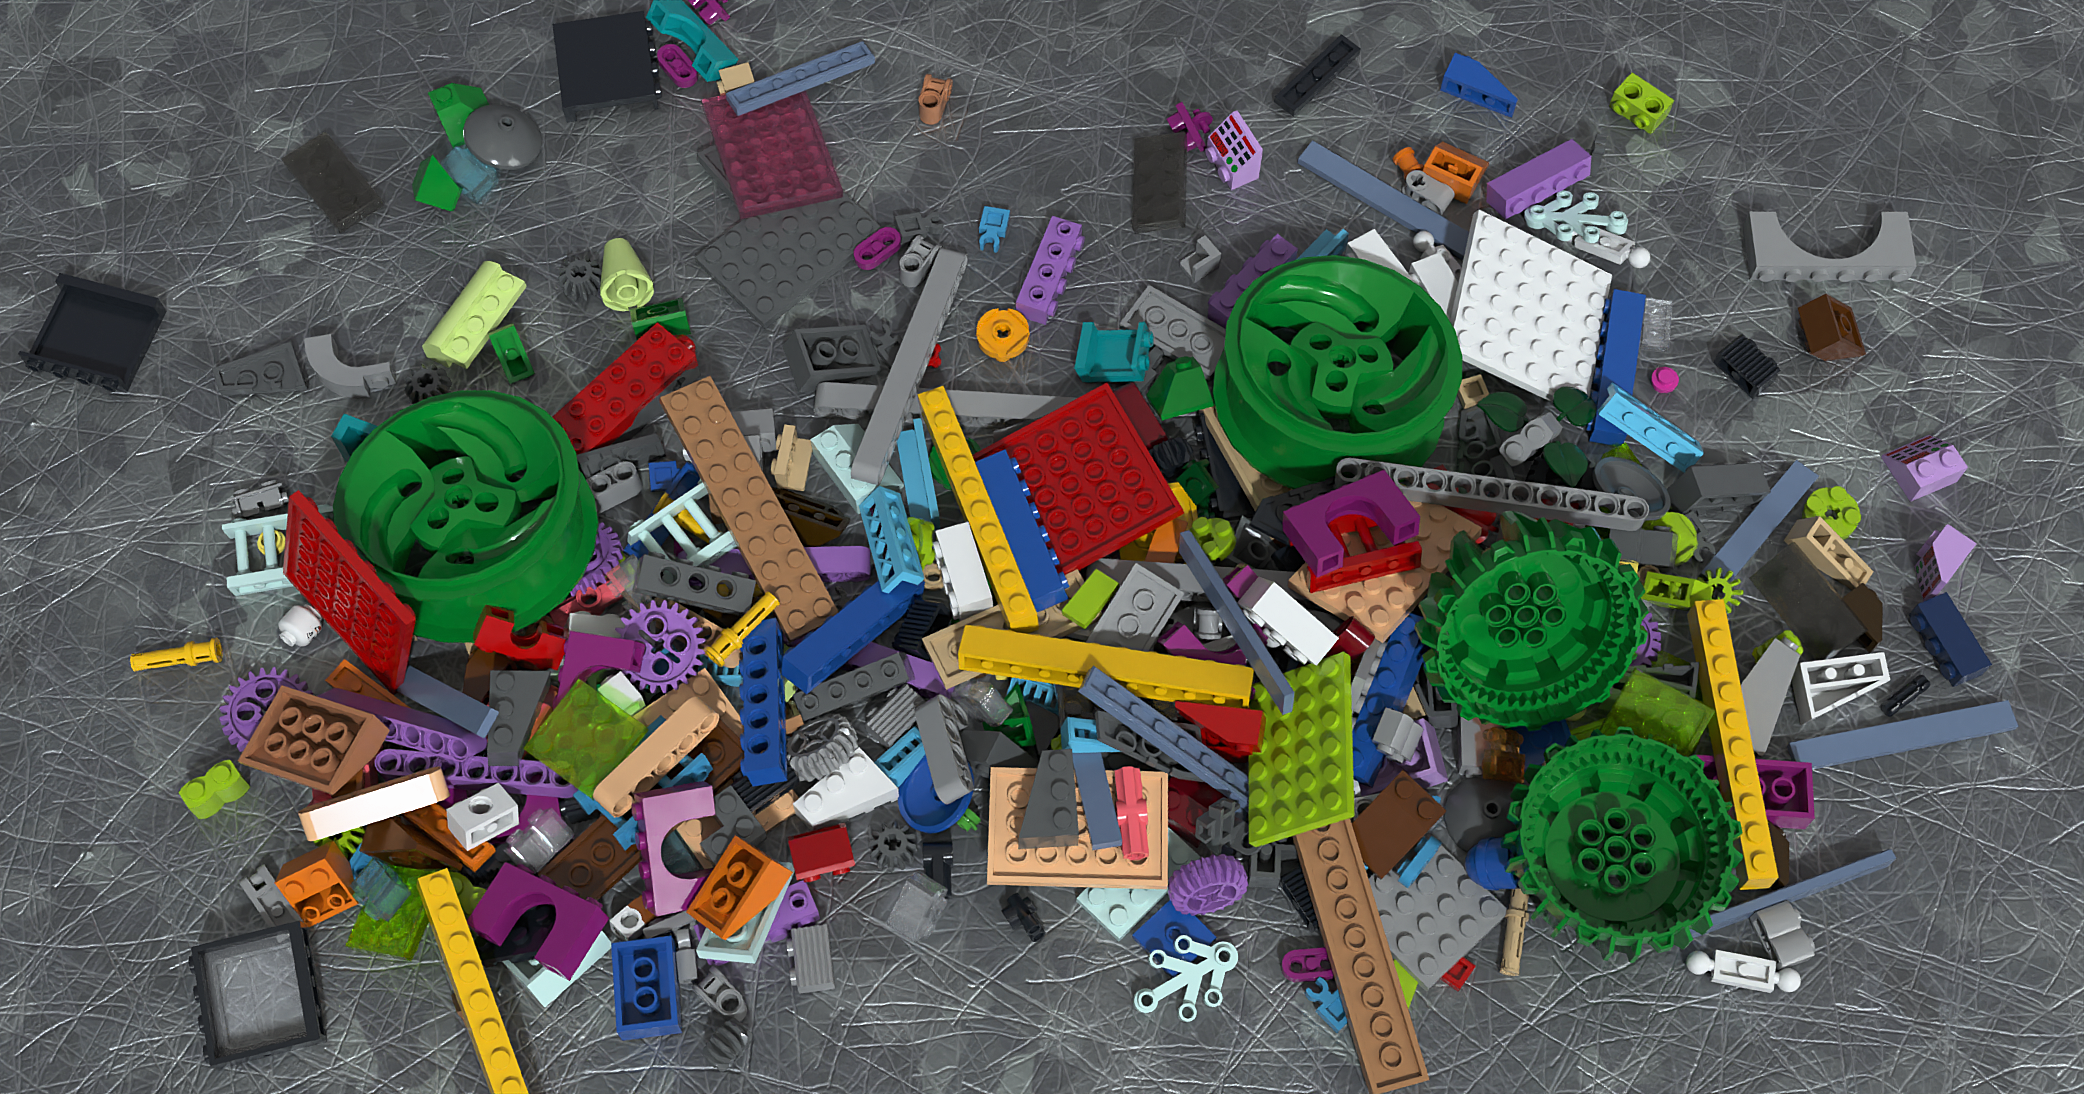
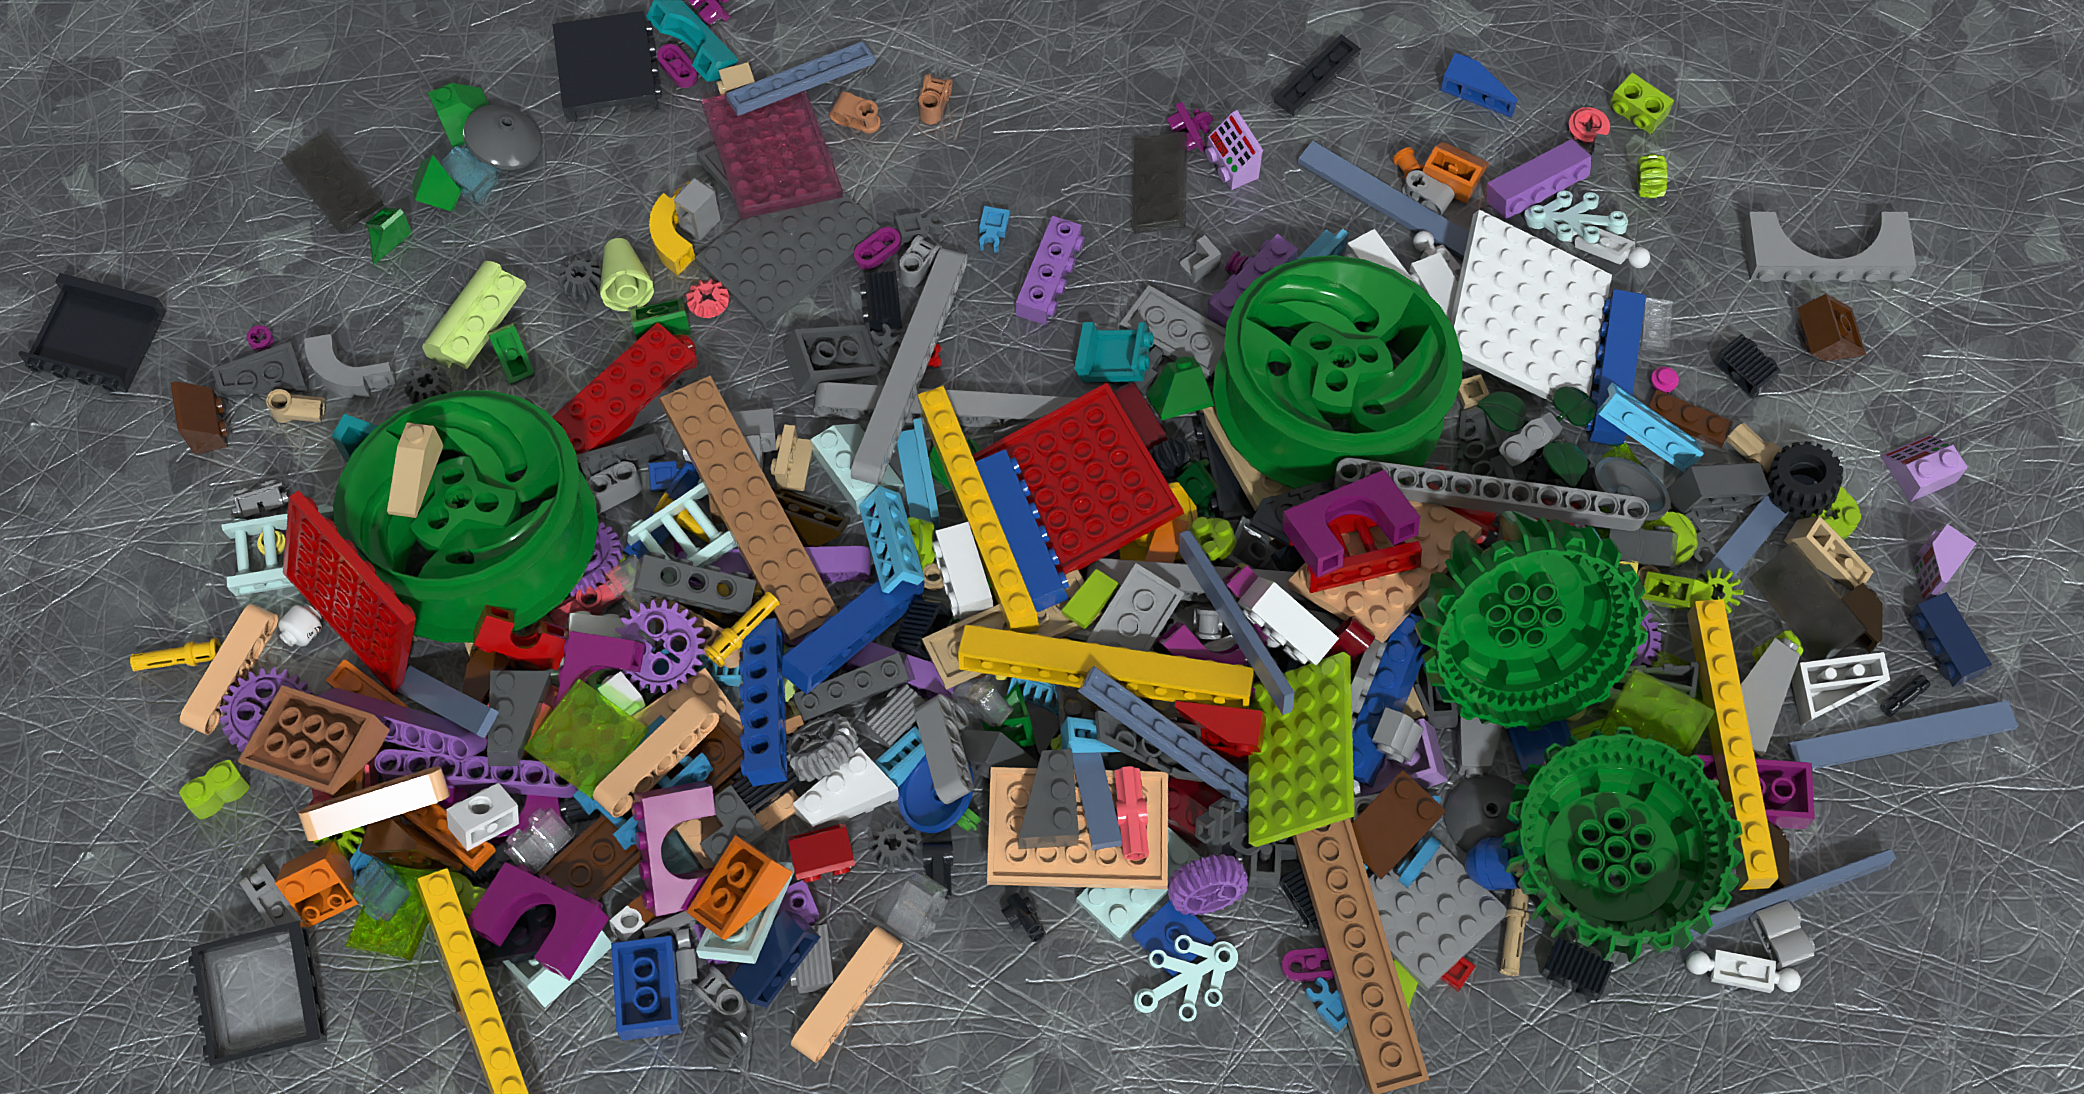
light orange plate [976,308,1030,362] -> none
clear orange plate [1482,727,1525,783] -> none
none -> reddish brown slope [171,382,230,455]
none -> light nougat beam [180,603,279,735]
none -> magenta bush [247,325,273,352]
none -> tan piece [266,389,325,423]
none -> green slope [365,207,412,266]
none -> tan slope [387,423,444,518]
none -> yellow arch [649,181,695,276]
none -> light grey brick [673,178,721,241]
none -> coral gear [686,278,729,318]
none -> dark blue brick [729,909,821,1008]
none -> light nougat beam [791,926,903,1063]
none -> nougat piece [829,91,881,134]
none -> black brick [860,270,902,331]
none -> magenta bush [1225,250,1249,275]
none -> black brick [1541,938,1614,1002]
none -> coral gear [1568,107,1610,145]
none -> lime gear [1636,154,1668,198]
none -> reddish brown plate [1649,389,1733,448]
none -> tan piece [1726,423,1782,475]
none -> black tyre [1767,441,1843,518]

